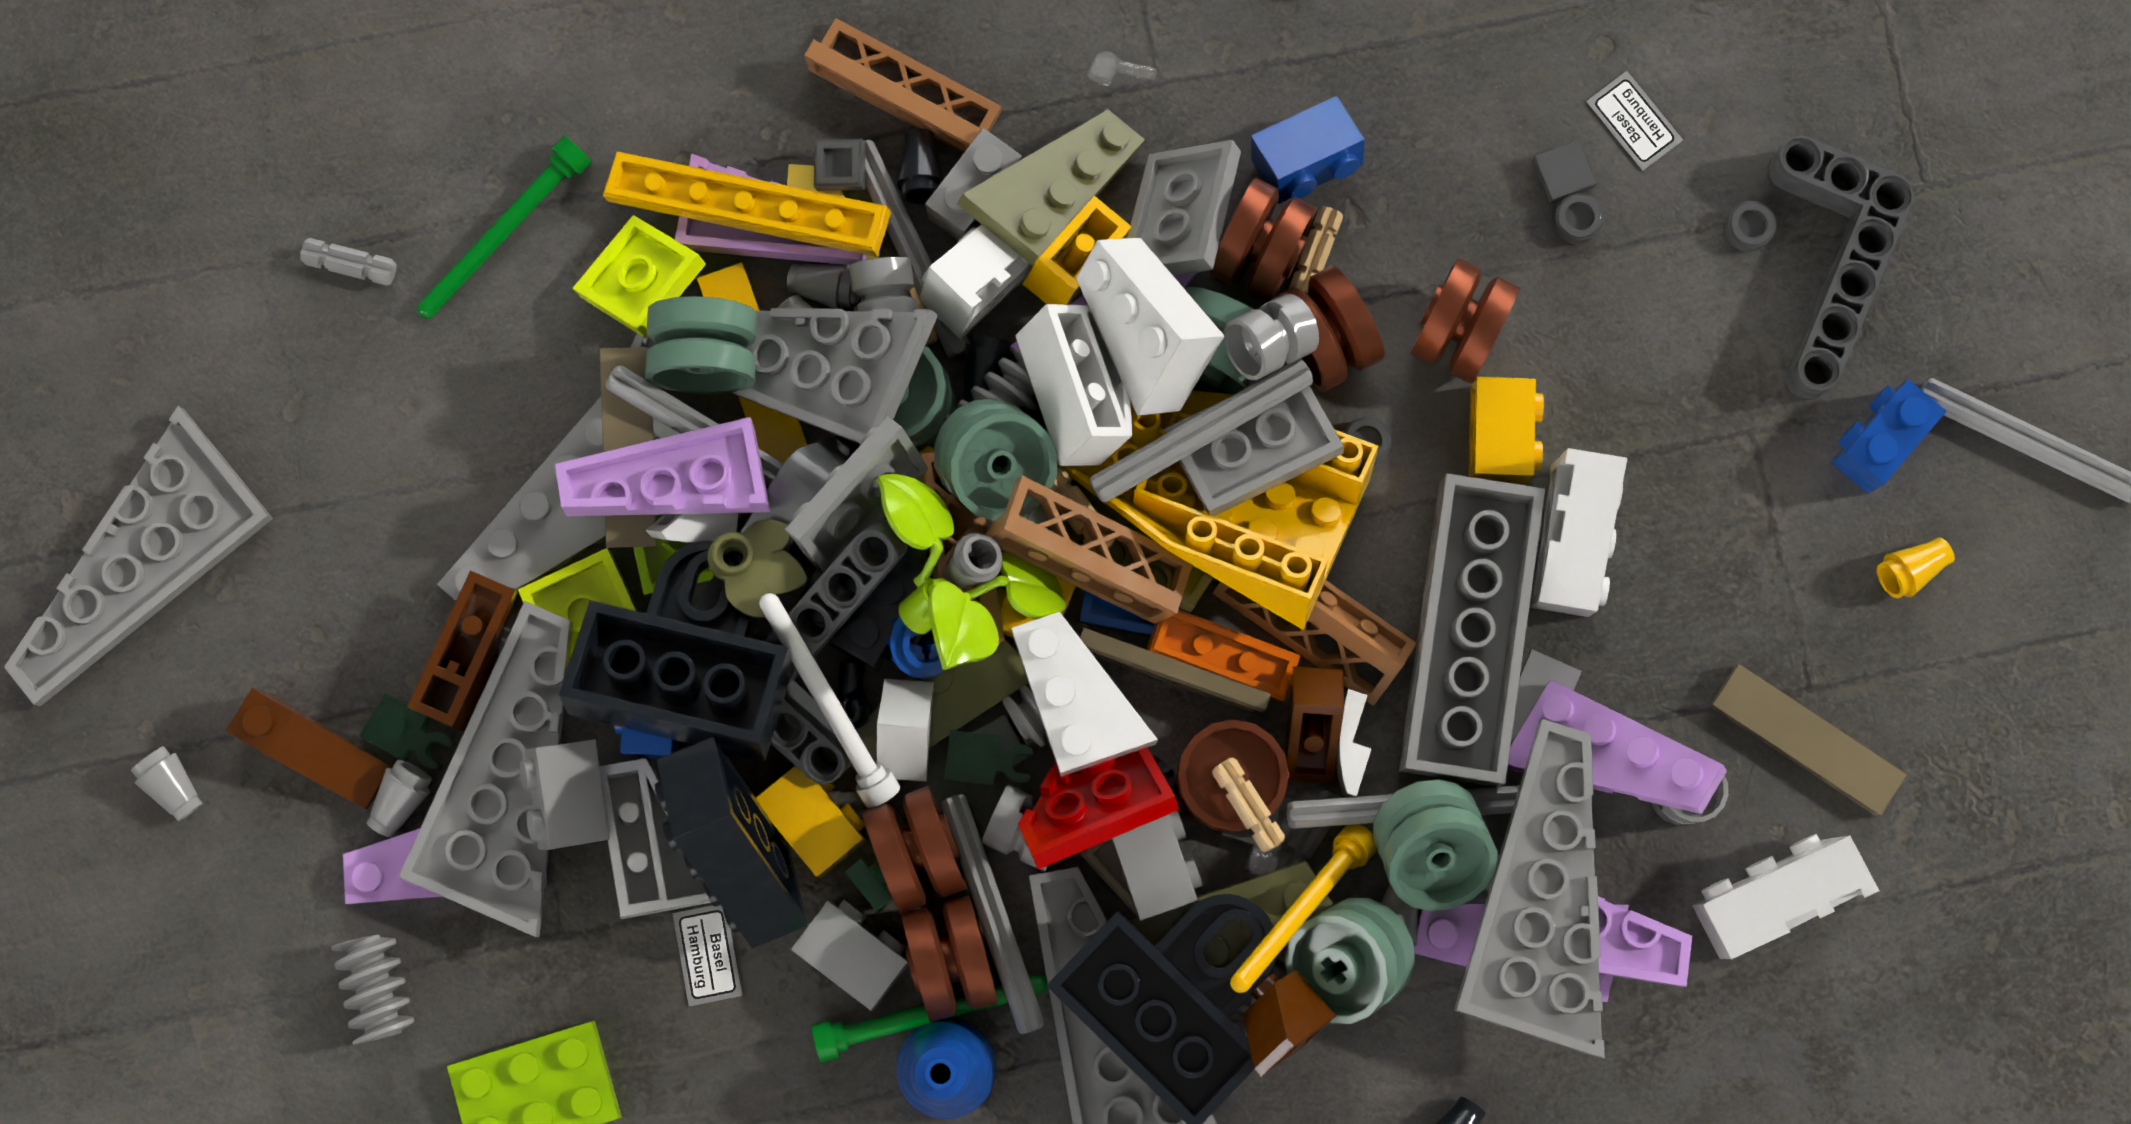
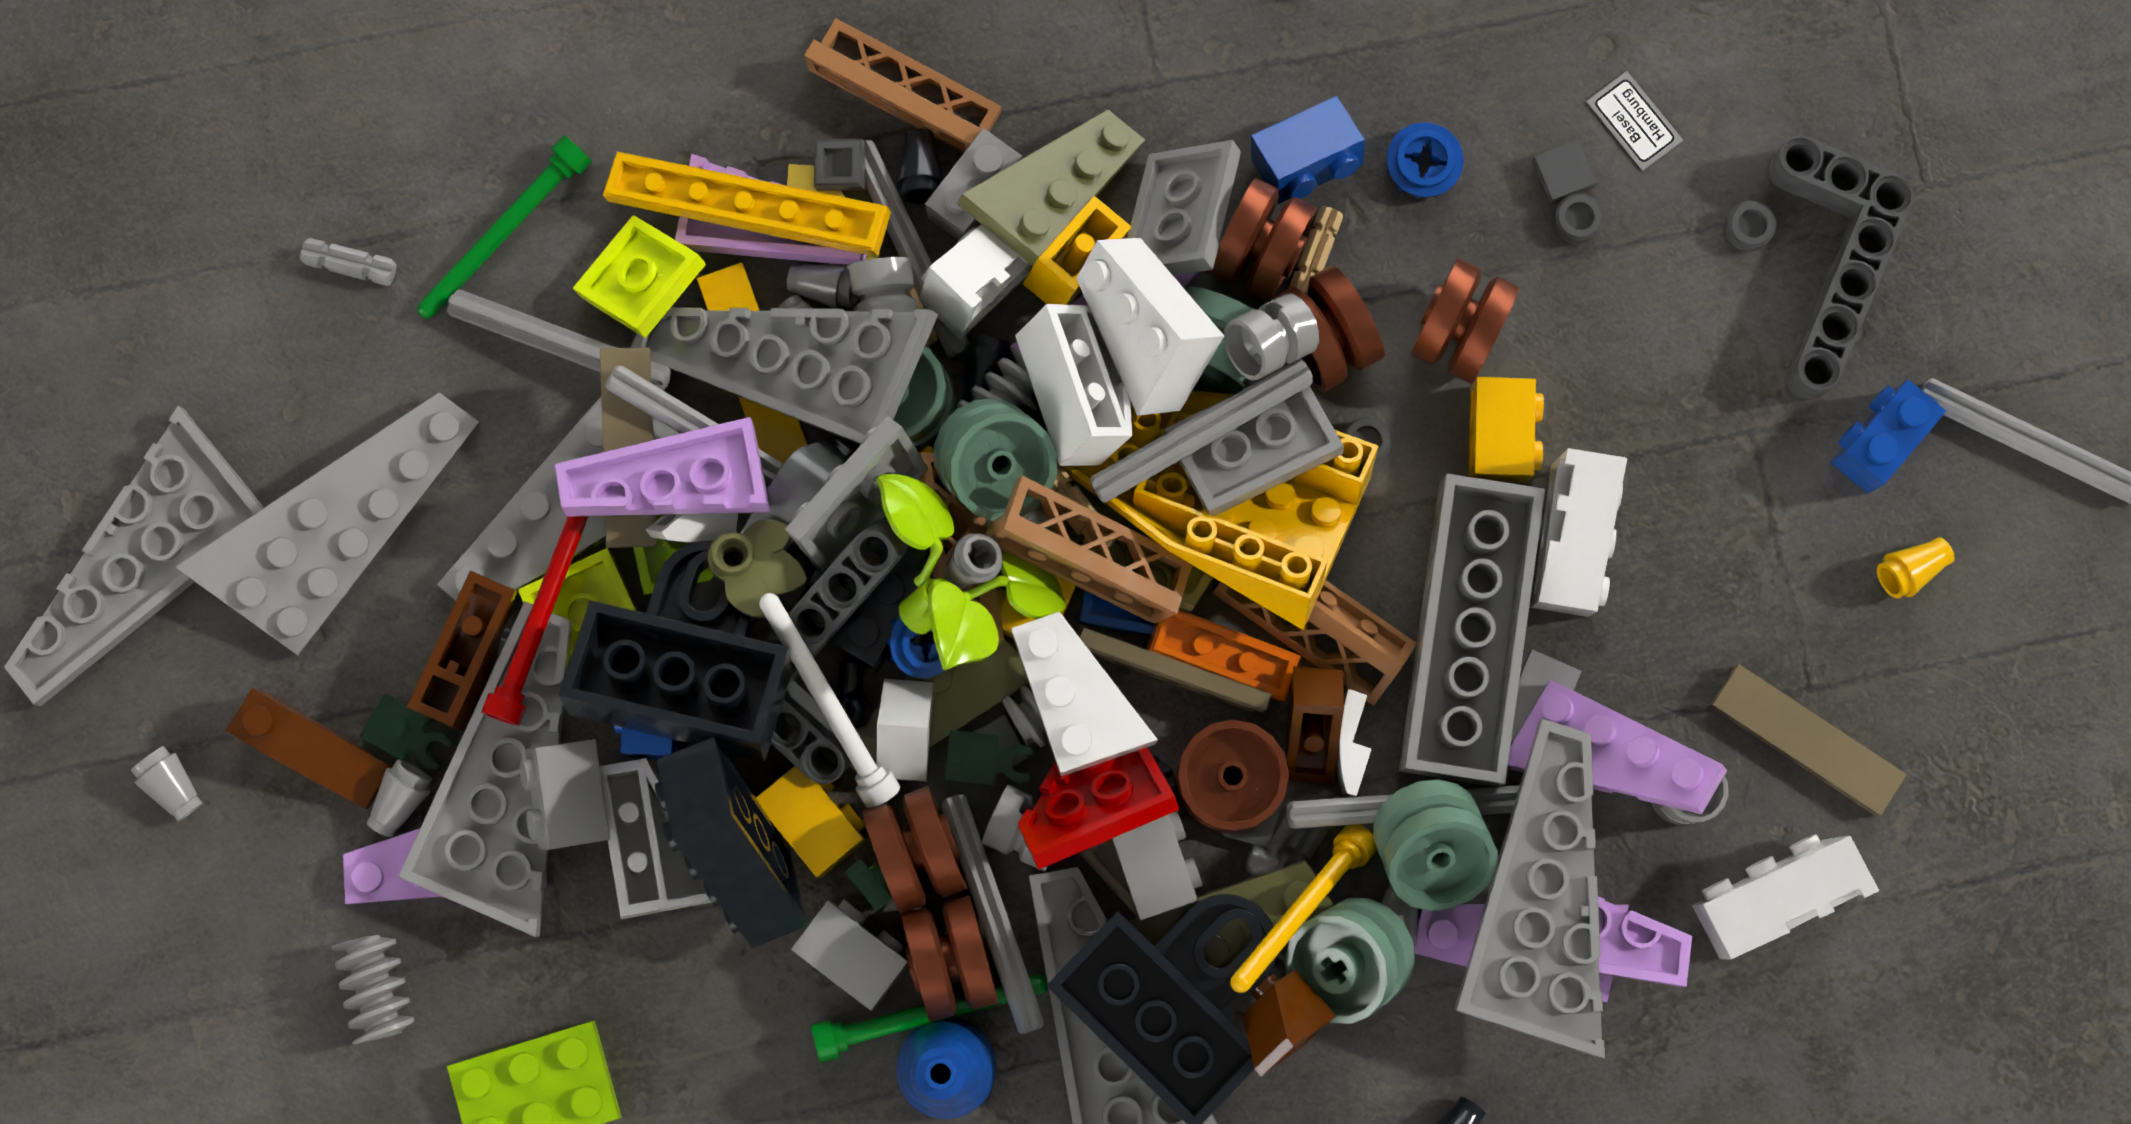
sand green wheel [645,296,757,394] -> none
sticker [672,905,743,1006] -> none
clear hand [1088,51,1158,86] -> none
tan axle [1212,757,1285,852] -> none
none -> light grey wing [175,392,479,655]
none -> light grey axle [447,289,671,391]
none -> red piece [481,516,589,726]
none -> blue gear [1386,122,1464,199]

